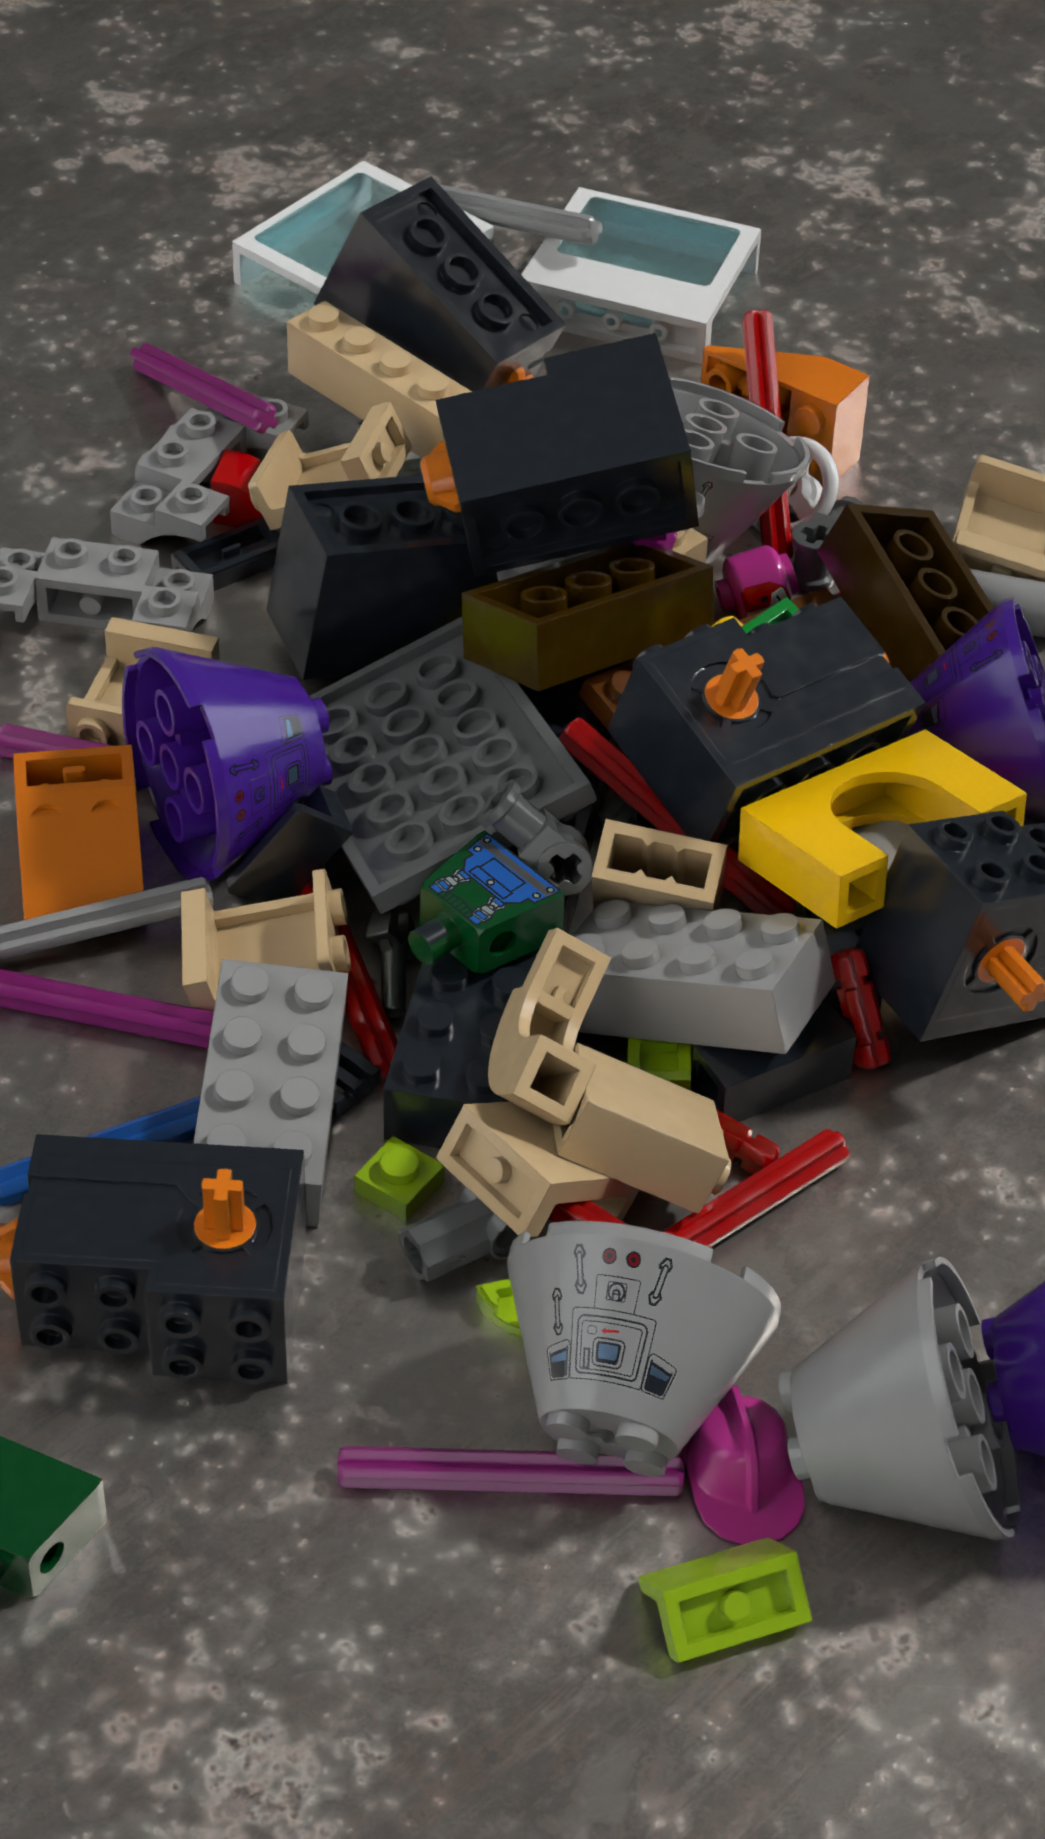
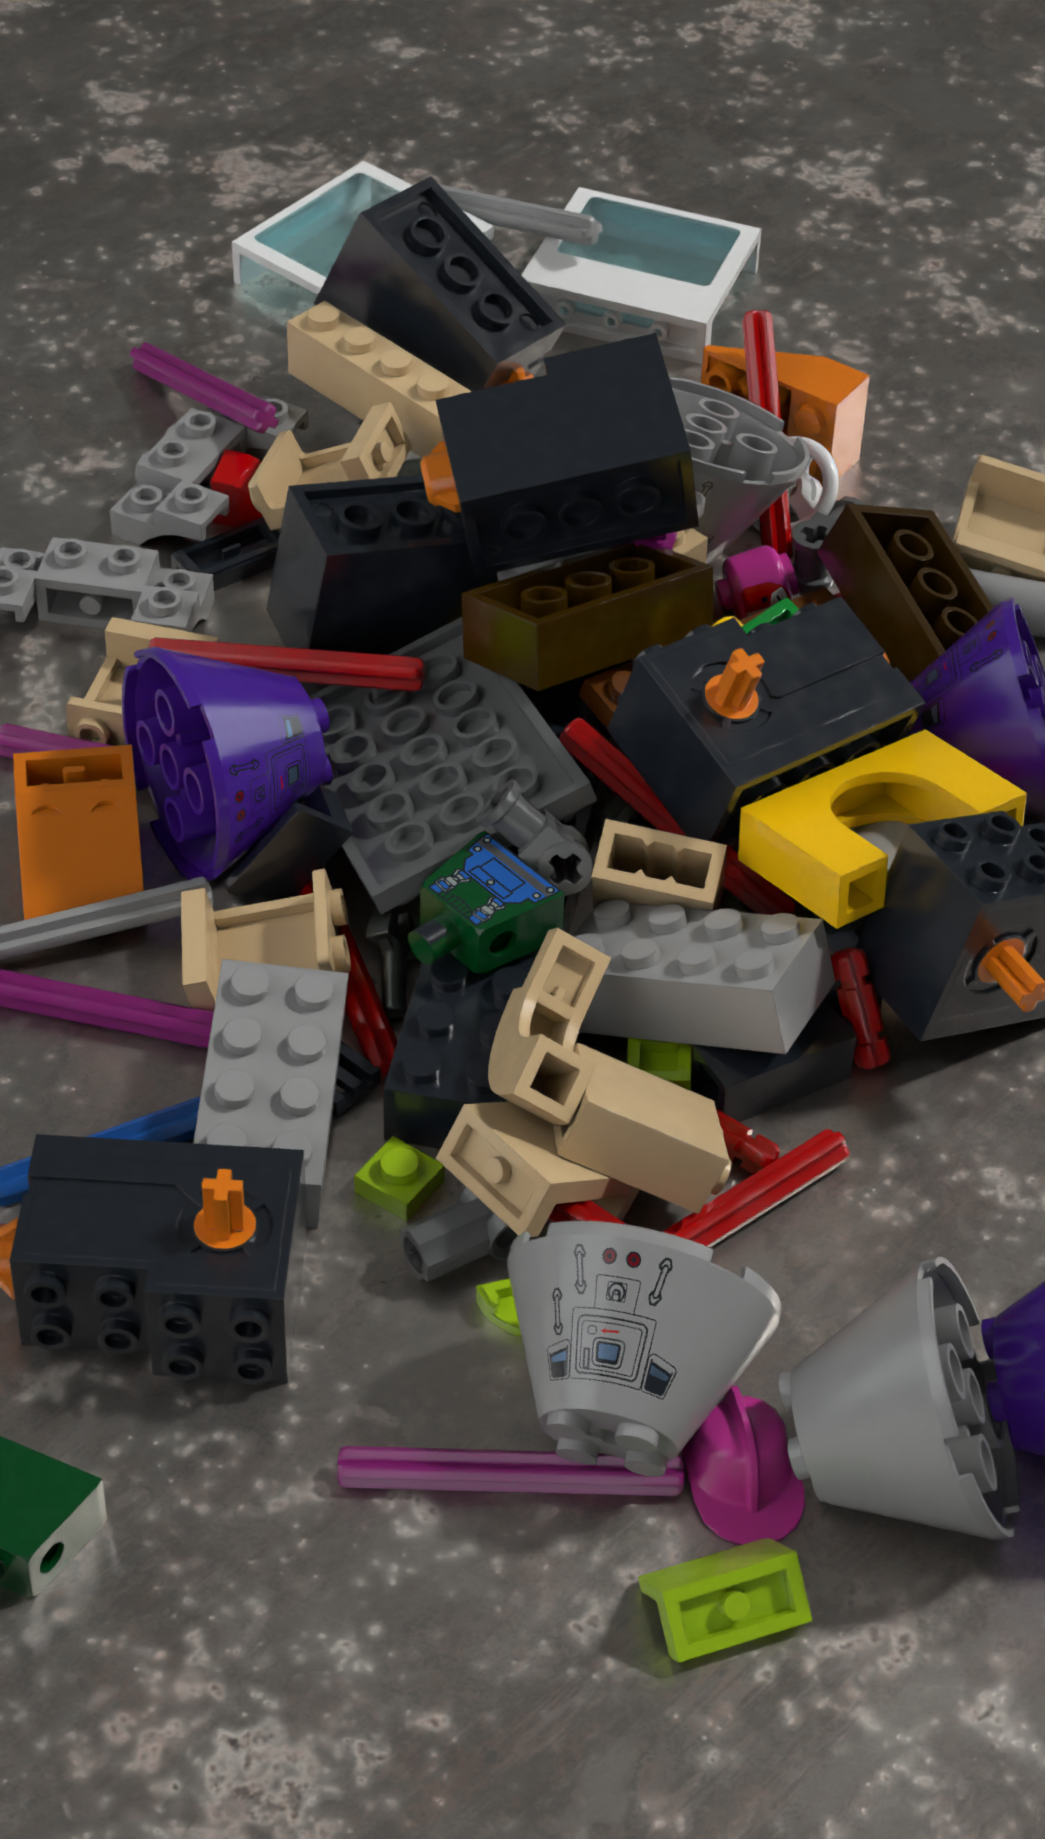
none -> red axle [148,637,425,692]

